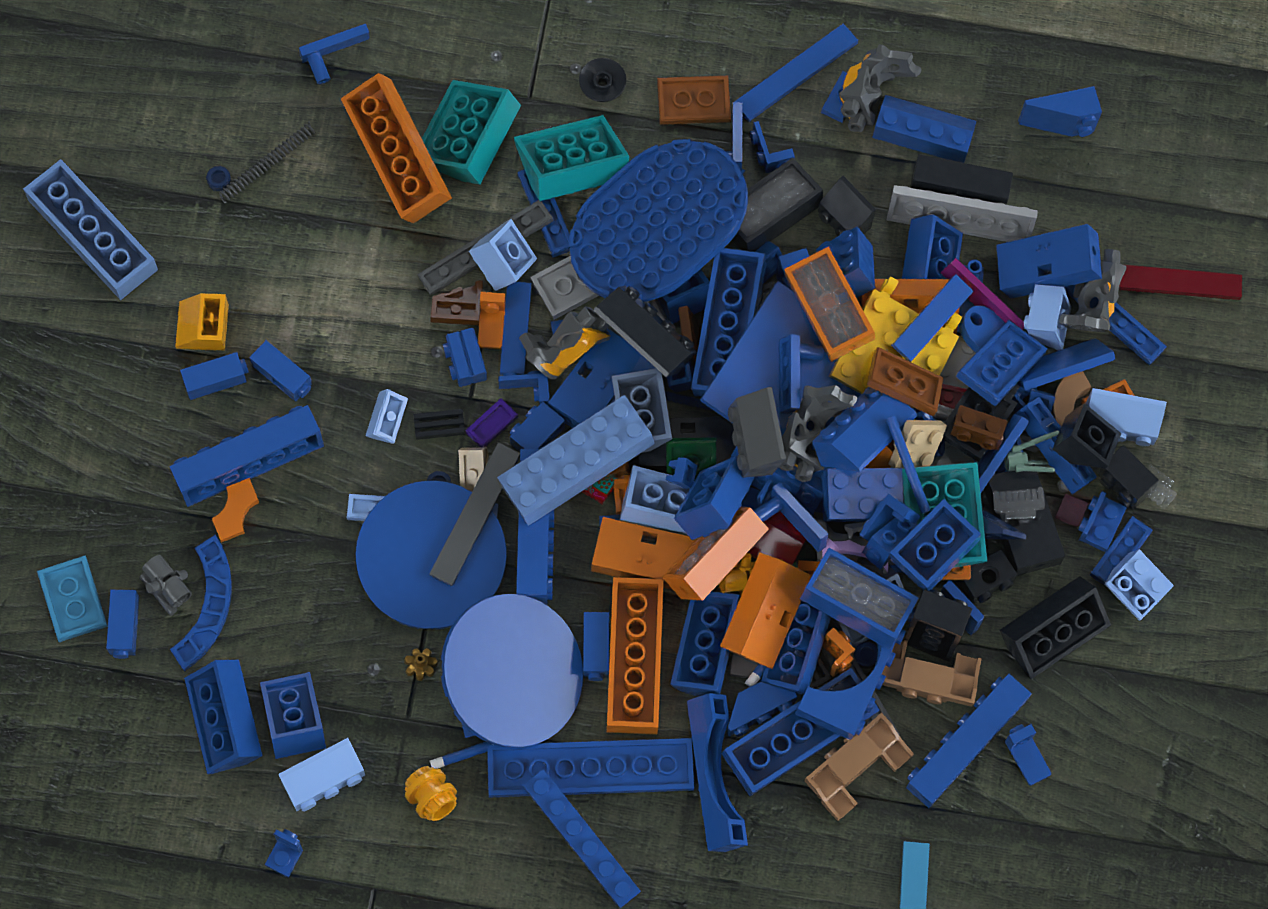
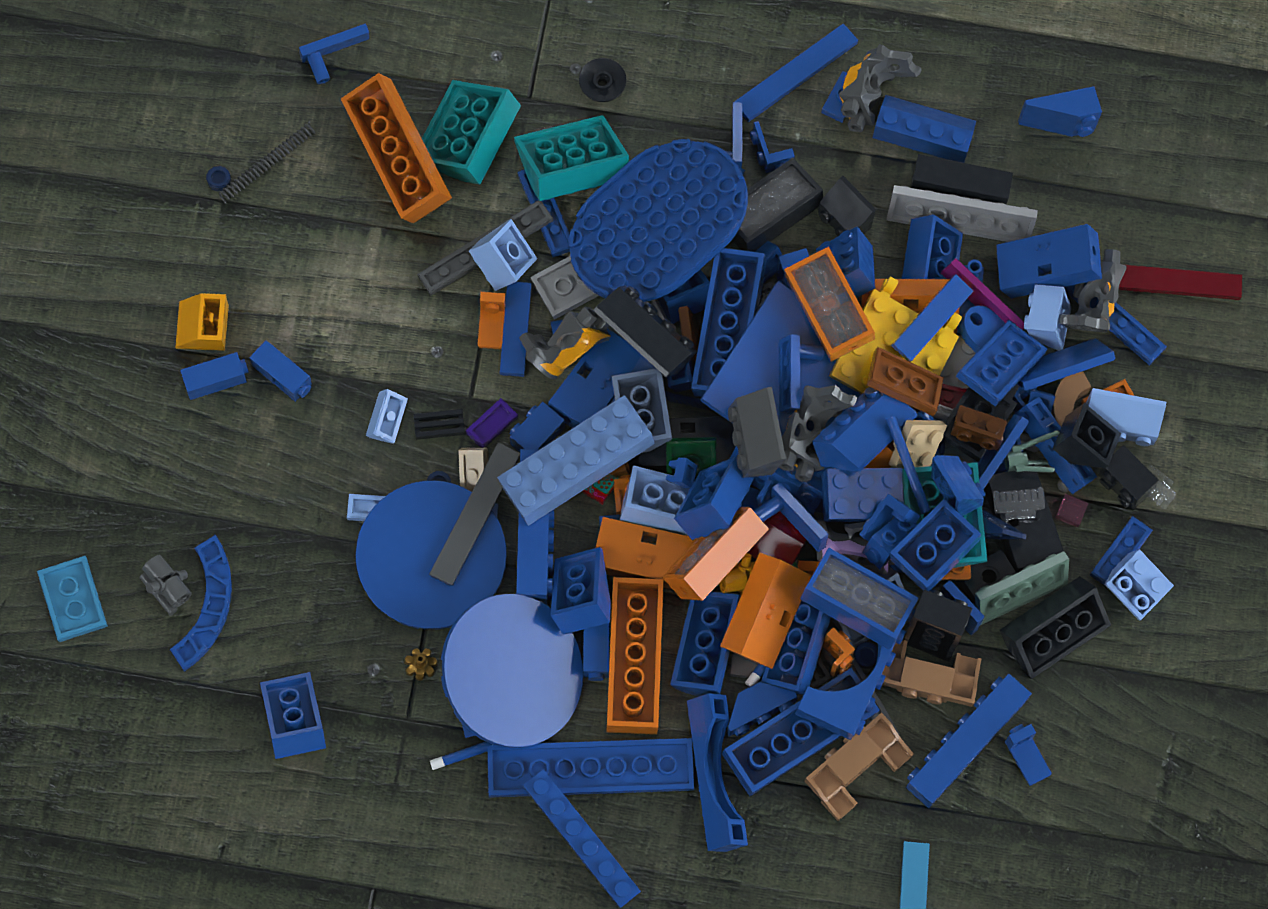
medium blue brick [23,159,158,300] -> none
blue brick [106,590,139,659] -> none
blue brick [170,405,324,507] -> none
blue slope [184,660,262,774] -> none
orange tile [212,478,259,543] -> none
blue bracket [265,829,303,878] -> none
light blue slope [278,738,365,811] -> none
light orange piece [405,766,457,821] -> none
wing [430,280,483,326] -> none
blue brick [442,328,487,387] -> none
blue bracket [498,371,550,405] -> none
dark orange tile [657,75,731,125] -> none
blue bracket [1078,491,1126,552] -> none
none -> blue slope [551,547,611,634]
none -> blue slope [931,455,985,516]
none -> sand green plate [975,551,1069,625]

